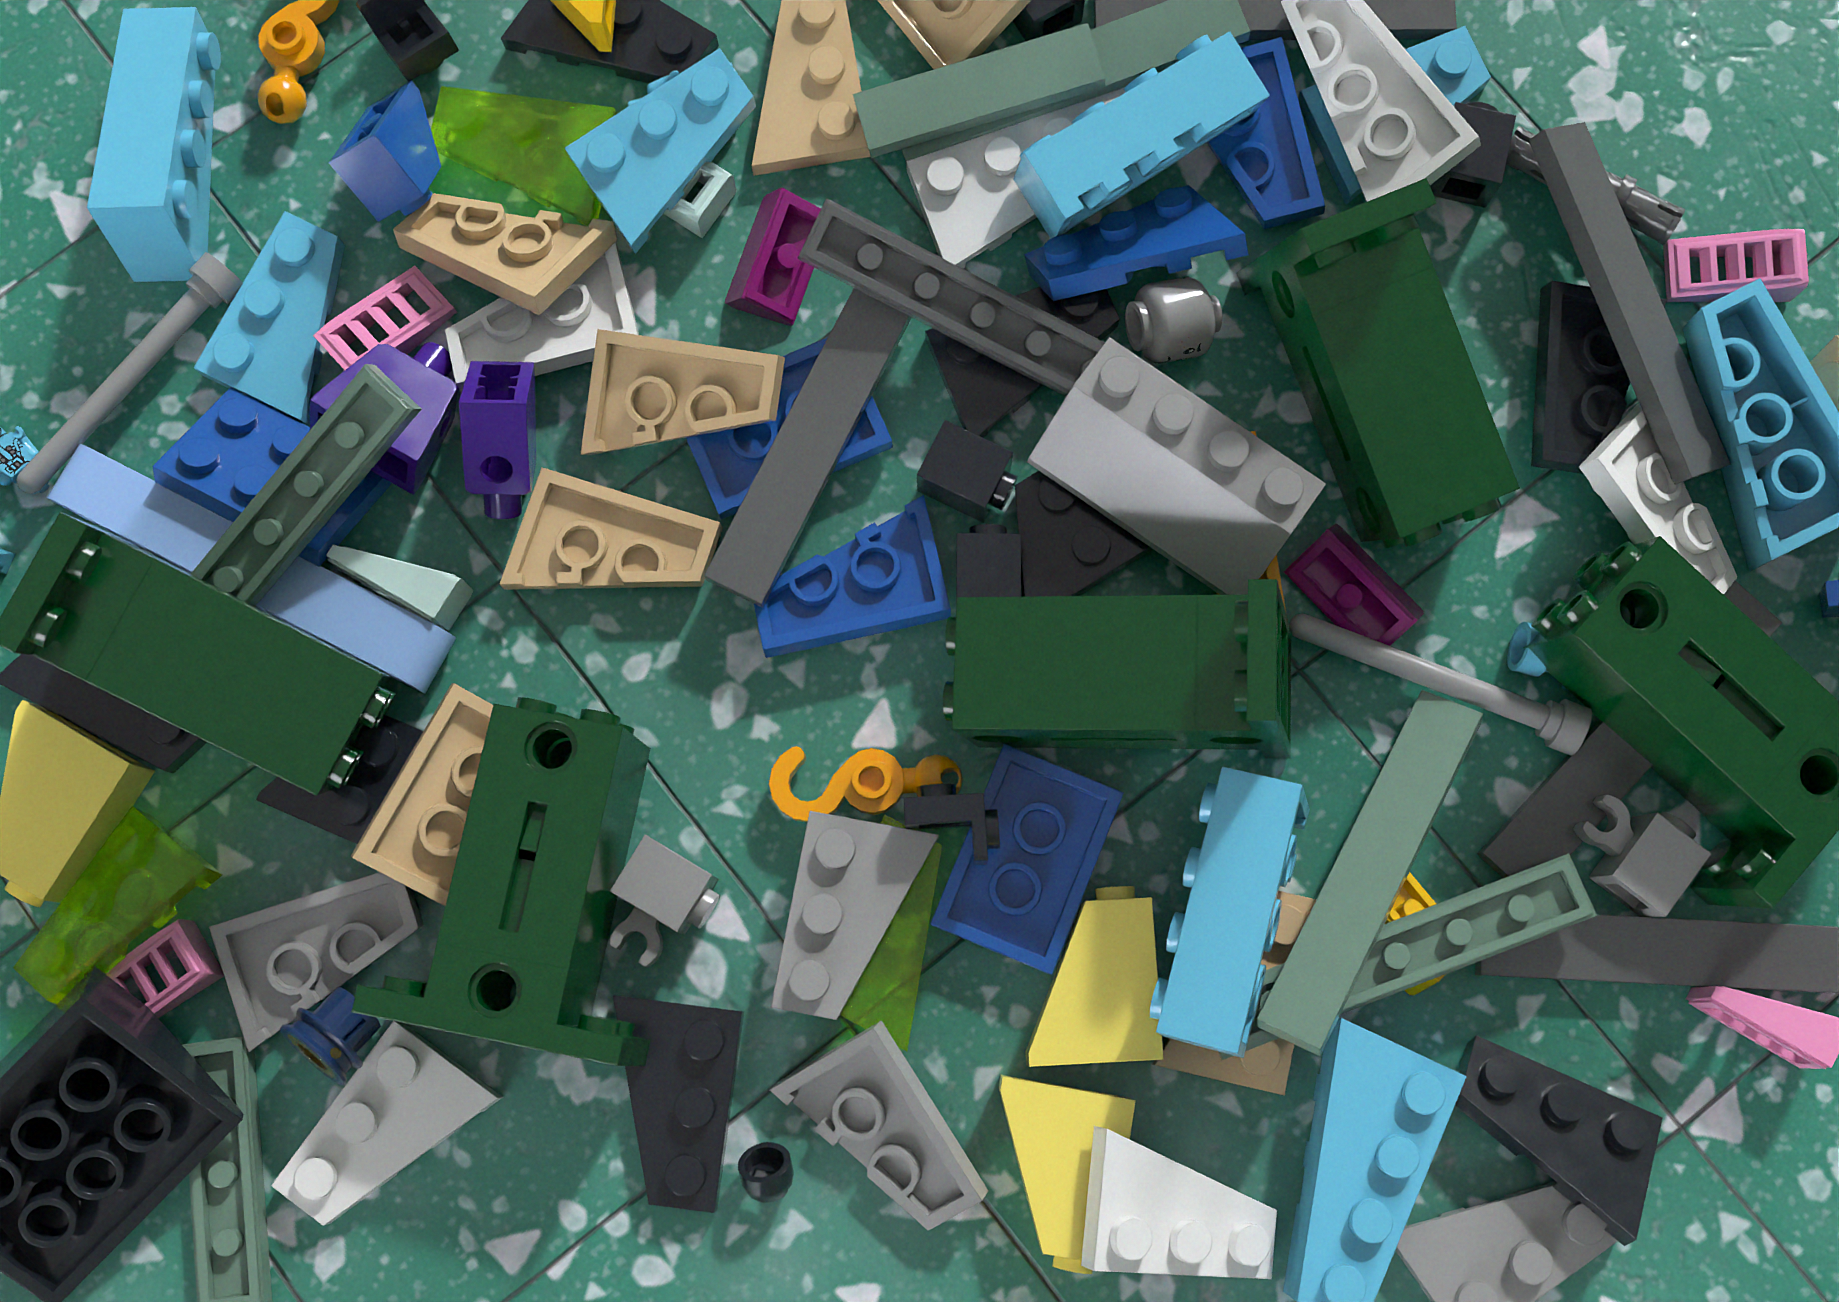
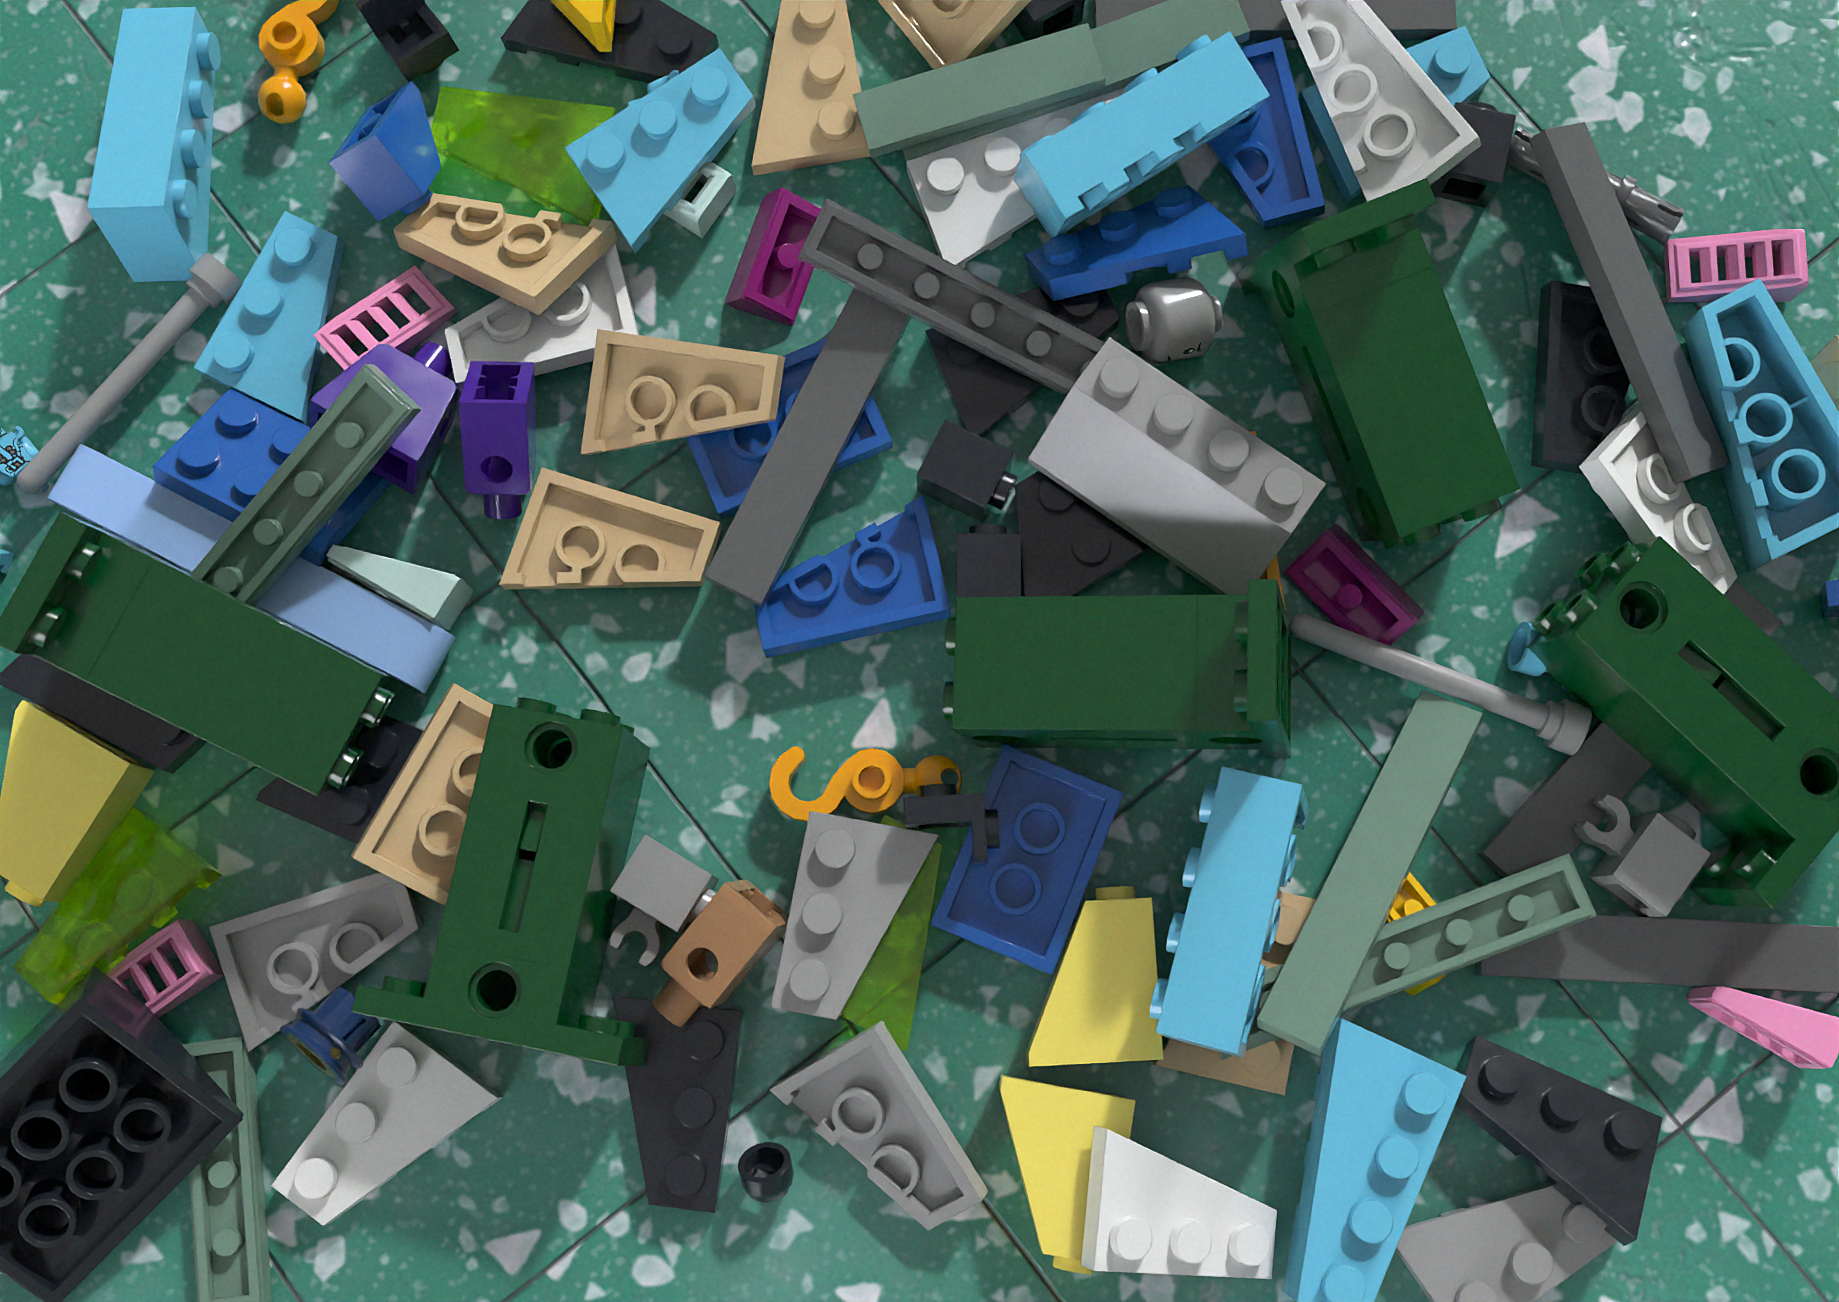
none -> medium nougat torso [652,879,789,1027]

